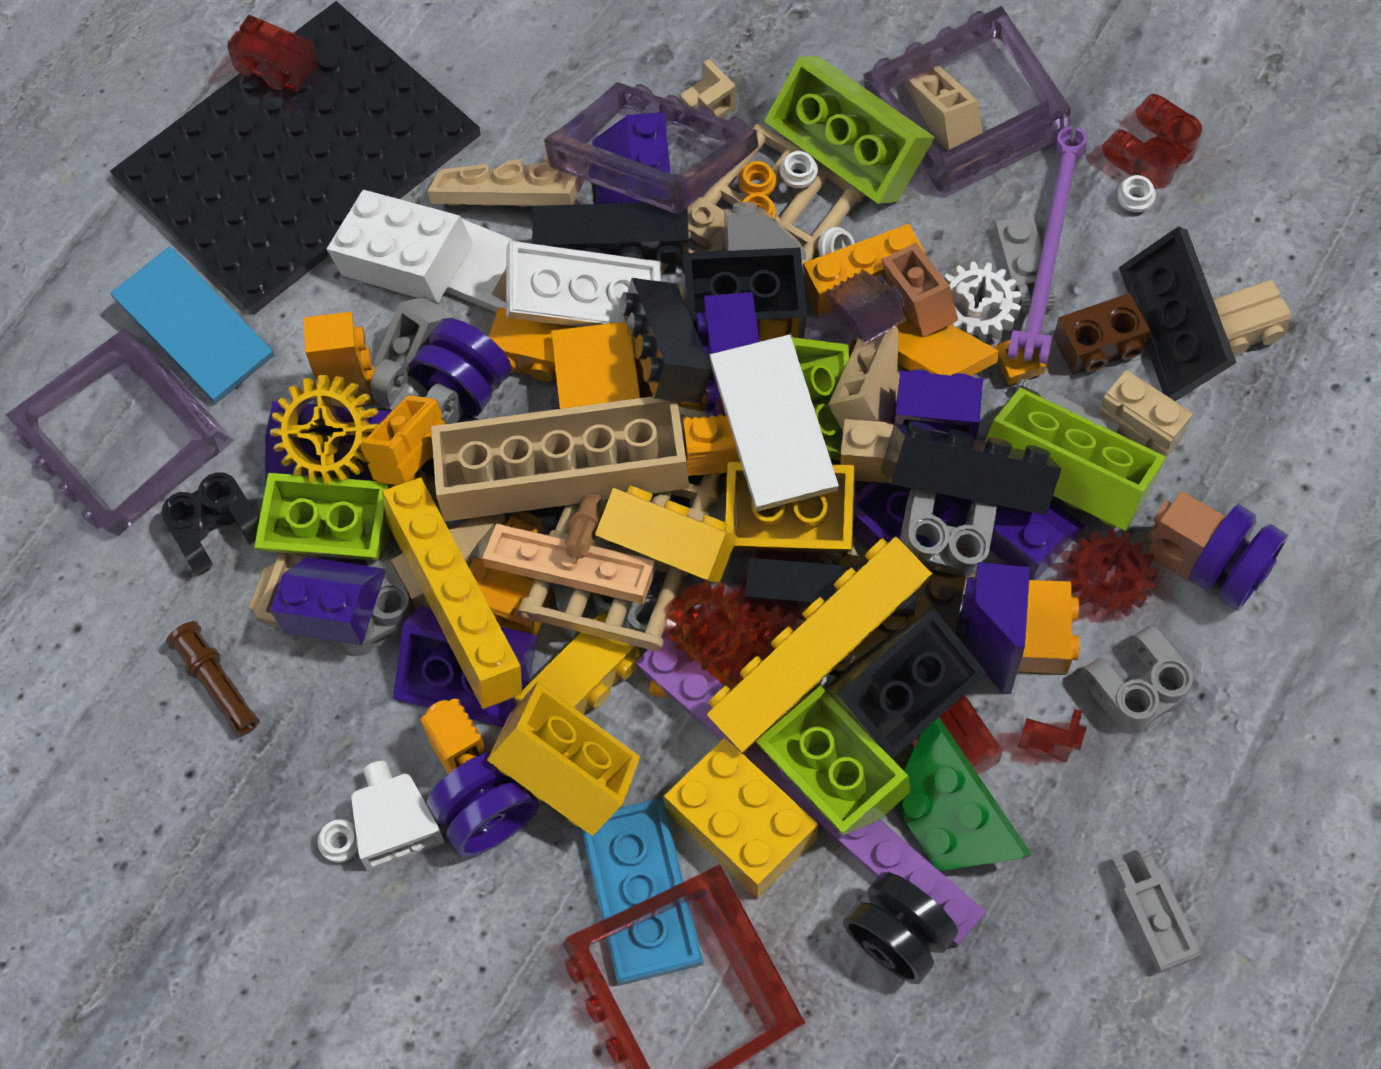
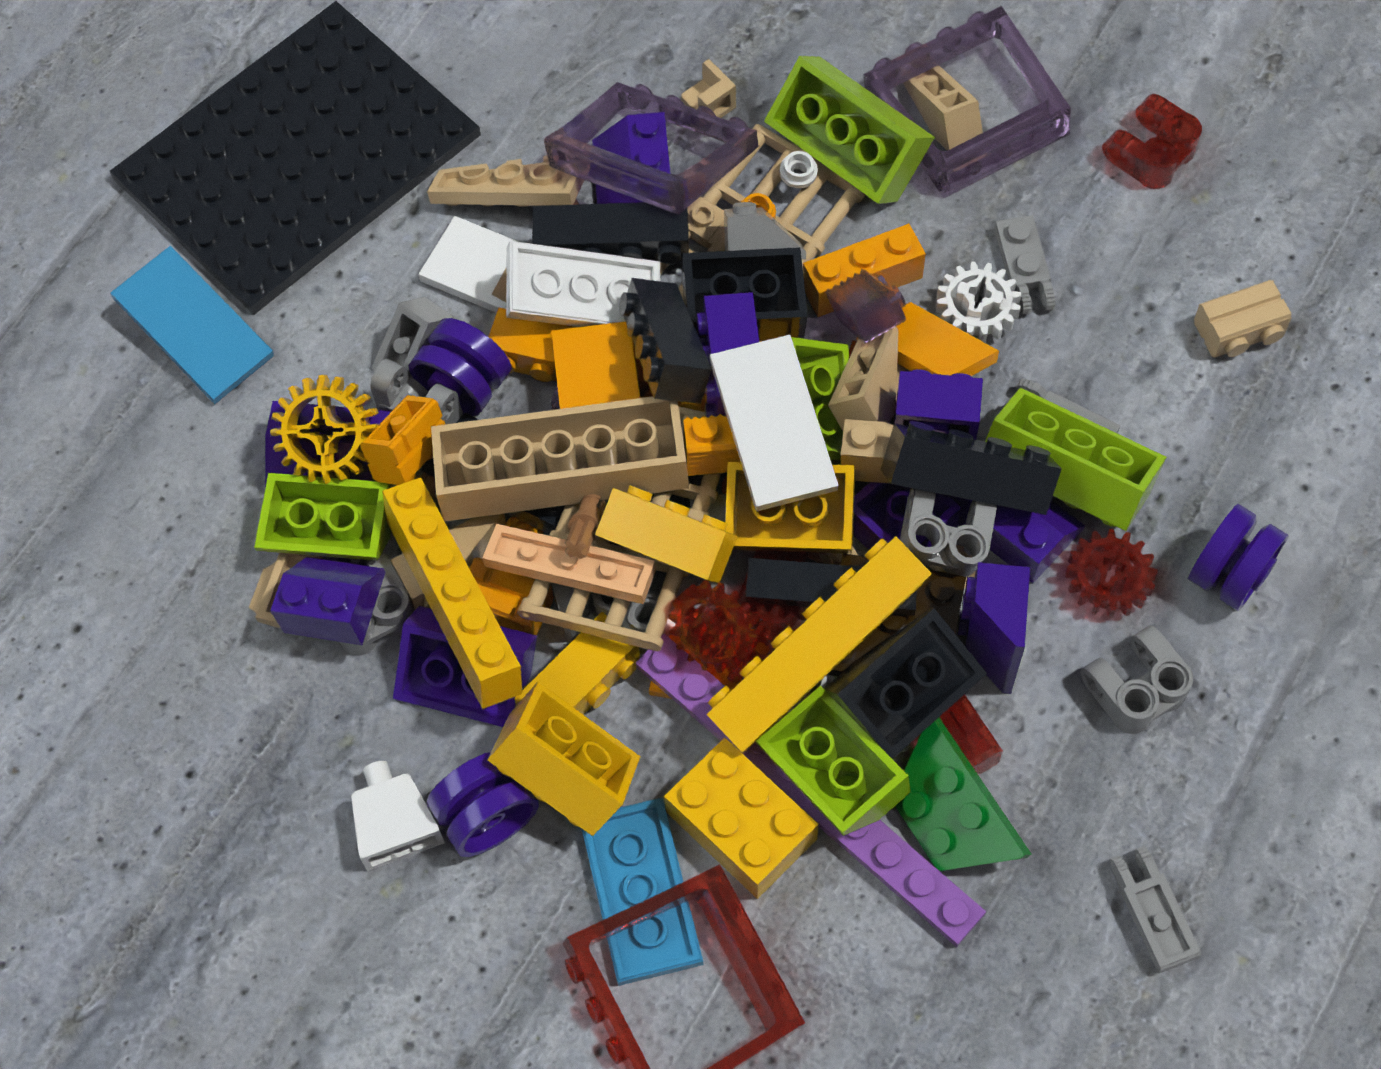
clear purple windscreen [5,328,235,536] -> none
black piece [161,472,259,575] -> none
reddish brown pin [166,621,260,737] -> none
clear red brick [227,15,318,92] -> none
light orange brick [303,311,376,407] -> none
white plate [318,819,358,863] -> none
white brick [327,190,473,304] -> none
light orange brick [420,699,487,774] -> none
light orange plate [738,161,776,196] -> none
white plate [818,227,855,256] -> none
black wheel [843,872,959,984] -> none
nougat brick [881,243,958,337] -> none
light orange plate [994,340,1047,385] -> none
medium lavender hinge [1008,126,1087,364] -> none
clear red bracket [1017,709,1087,762] -> none
light orange brick [1018,580,1080,675] -> none
reddish brown brick [1053,293,1150,375] -> none
tan brick [1099,370,1193,457] -> none
white plate [1117,175,1156,212] -> none
black plate [1119,226,1237,401] -> none
nougat brick [1147,490,1225,581] -> none

